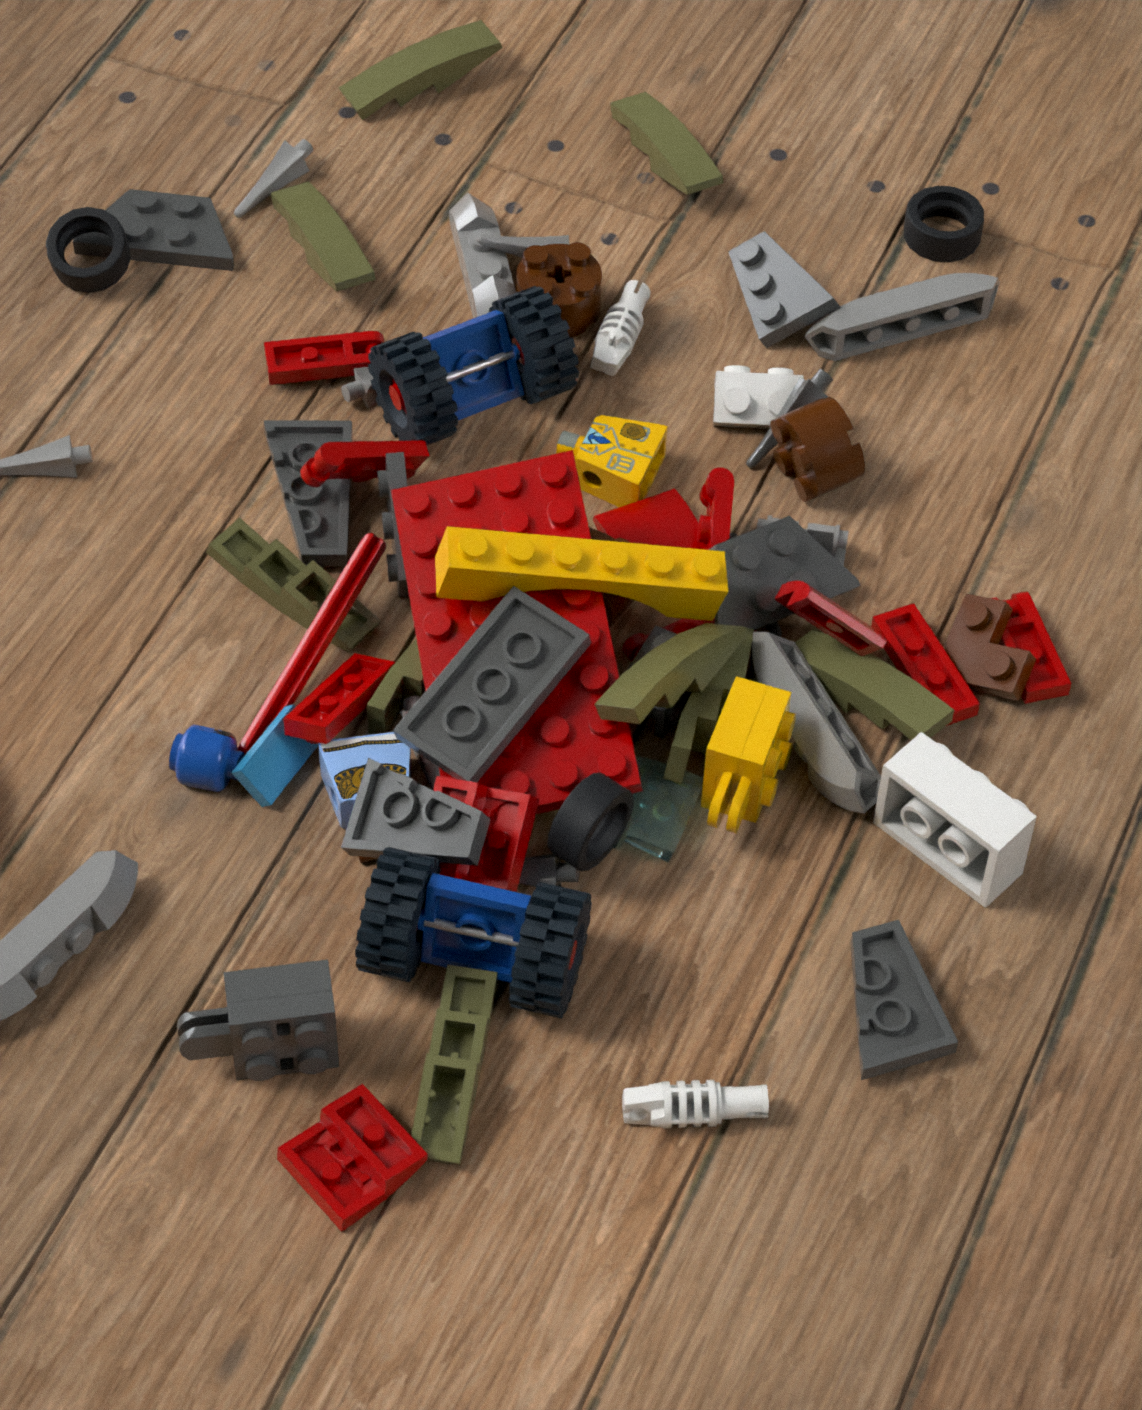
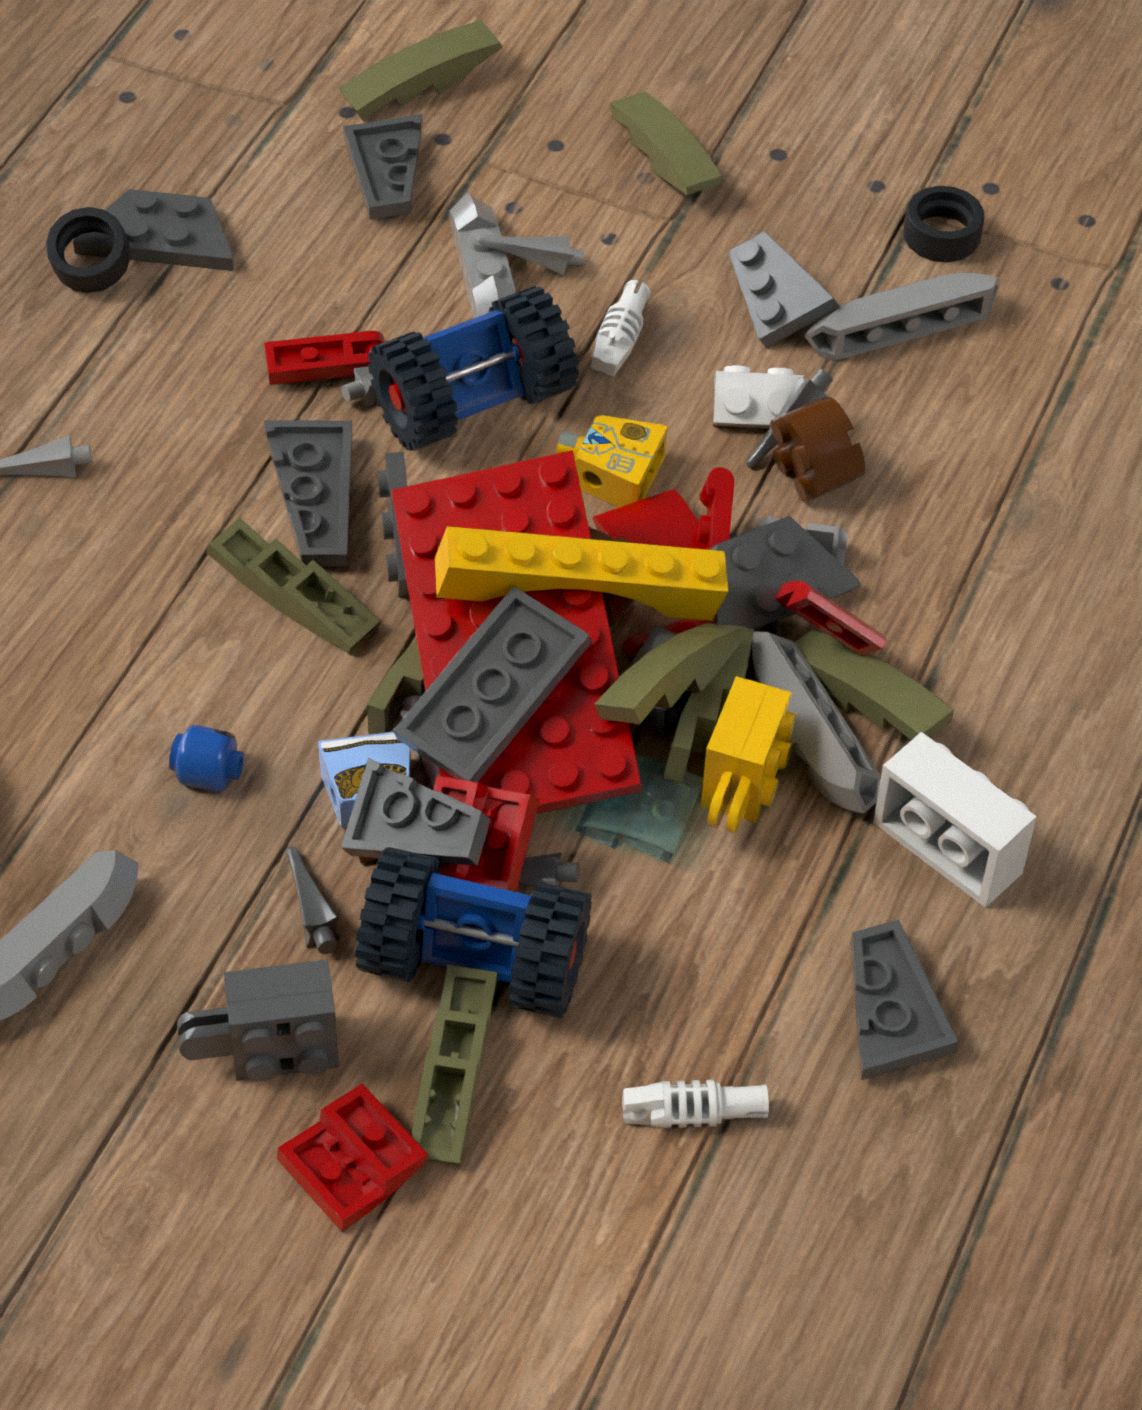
dark azure tile [231,704,318,807] -> none
light grey piece [234,139,313,218] -> none
red axle [237,533,386,756] -> none
olive slope [271,181,376,292] -> none
red plate [283,653,395,744] -> none
red plate [300,440,430,488] -> none
reddish brown brick [516,242,602,338] -> none
black tyre [548,773,634,871] -> none
red plate [871,603,980,726] -> none
reddish brown plate [945,594,1036,701] -> none
red plate [991,591,1072,704] -> none
none -> dark grey piece [286,846,340,954]
none -> dark grey wing [343,114,423,220]

